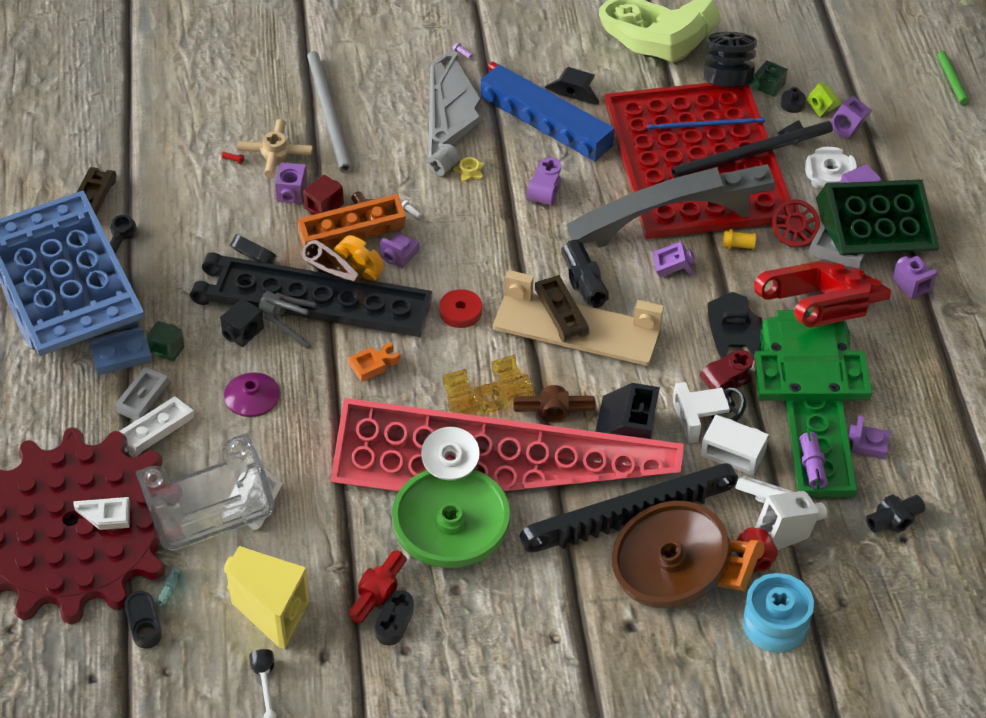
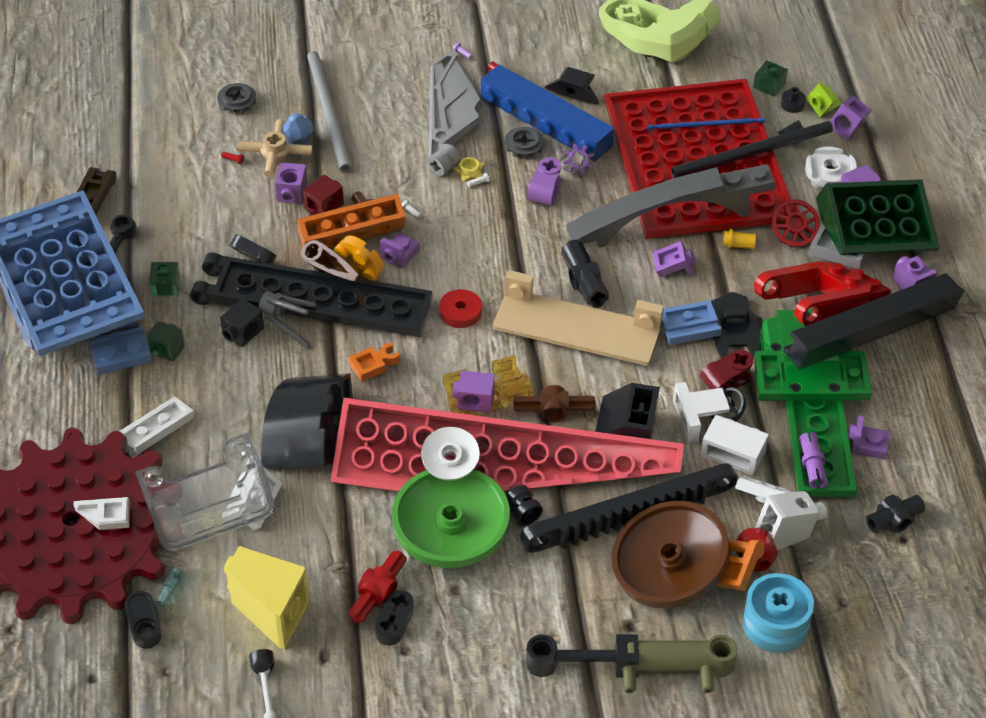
light grey plate [114,367,169,420] -> none
magenta dish [224,372,280,417] -> none
dark brown plate [535,275,589,342] -> none
black wheel [704,32,757,87] -> none
bright green bar [937,51,969,105] -> none
none -> clear green plate [149,262,180,296]
none -> dark grey gear [217,83,256,113]
none -> black panel [261,373,353,469]
none -> medium blue rock [283,113,313,145]
none -> medium lavender brick [453,370,495,413]
none -> white piece [466,173,490,188]
none -> dark grey gear [505,127,544,158]
none -> black wheel [506,485,543,526]
none -> piece [526,634,738,693]
none -> medium lavender gear [563,144,594,174]
none -> medium blue plate [662,300,721,345]
none -> black tile [783,273,965,370]

